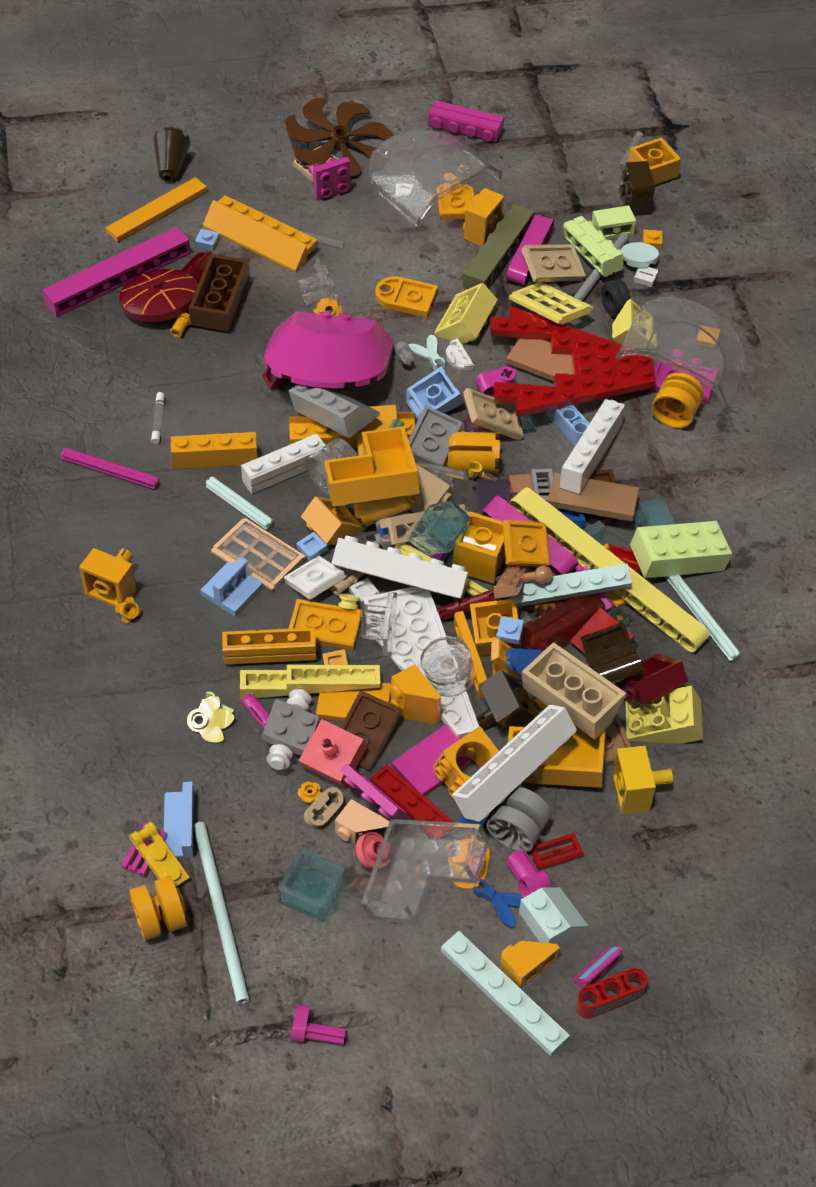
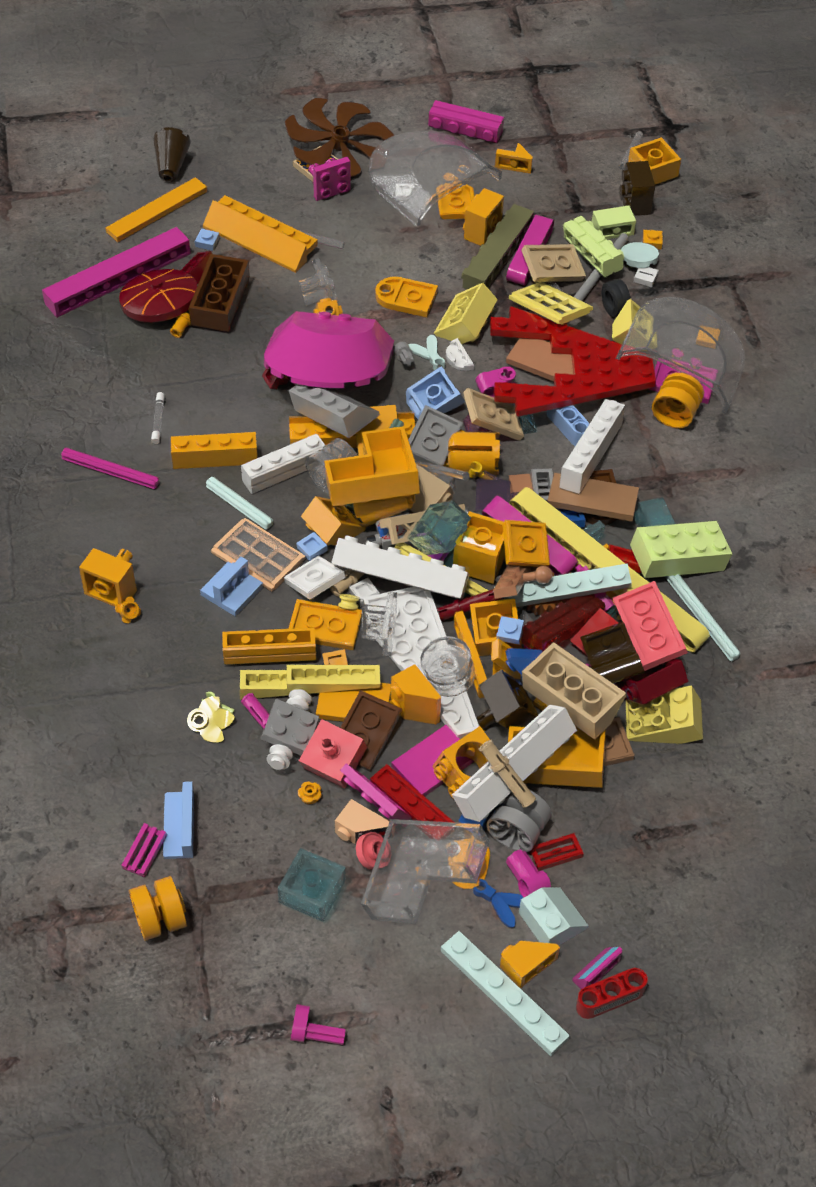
yellow plate [129,822,190,888] -> none
light aqua piece [193,822,249,1005] -> none
tan beam [304,787,344,828] -> none
yellow brick [612,746,673,815] -> none
none -> tan pin [479,740,536,808]
none -> light orange slope [495,143,533,174]
none -> coral plate [613,581,688,671]

